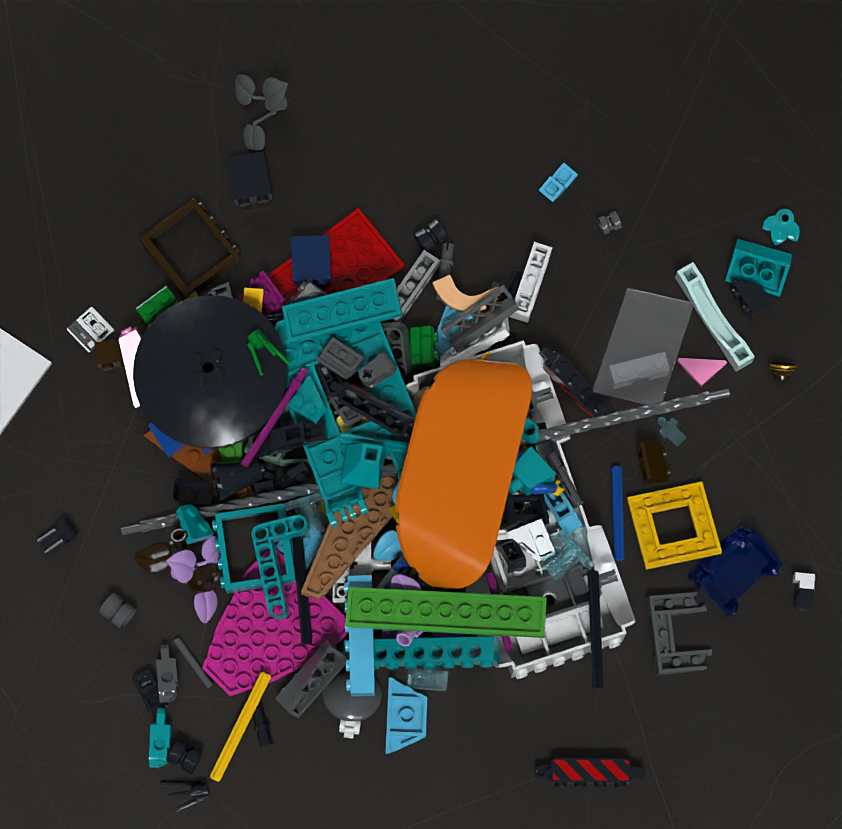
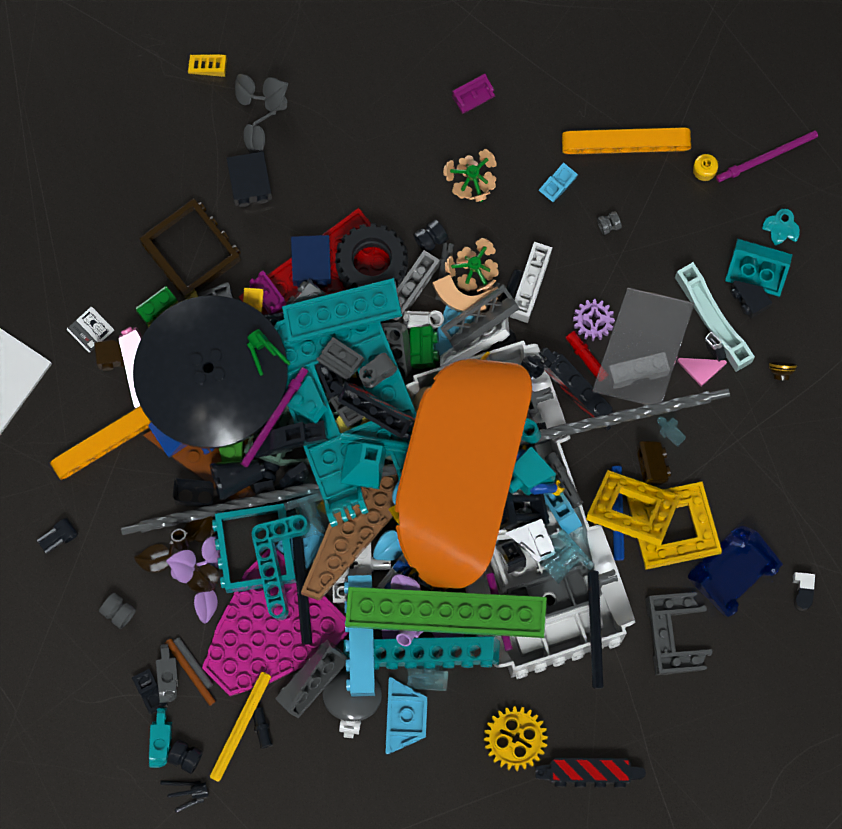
teal wing [176,503,214,544] -> none
none -> light orange beam [50,406,151,480]
none -> dark orange bar [165,639,216,706]
none -> yellow slope [188,54,227,77]
none -> black tyre [335,223,408,290]
none -> white piece [403,310,444,329]
none -> light nougat plant [443,149,497,202]
none -> light nougat plant [445,238,499,292]
none -> magenta hinge [452,74,495,114]
none -> yellow gear [484,706,548,771]
none -> black gear [521,355,545,379]
none -> light orange beam [562,128,691,154]
none -> red pin [565,331,609,383]
none -> lavender gear [573,299,615,341]
none -> yellow plate [586,470,681,547]
none -> yellow head [693,154,718,181]
none -> piece [705,332,727,362]
none -> magenta bar [716,131,818,183]

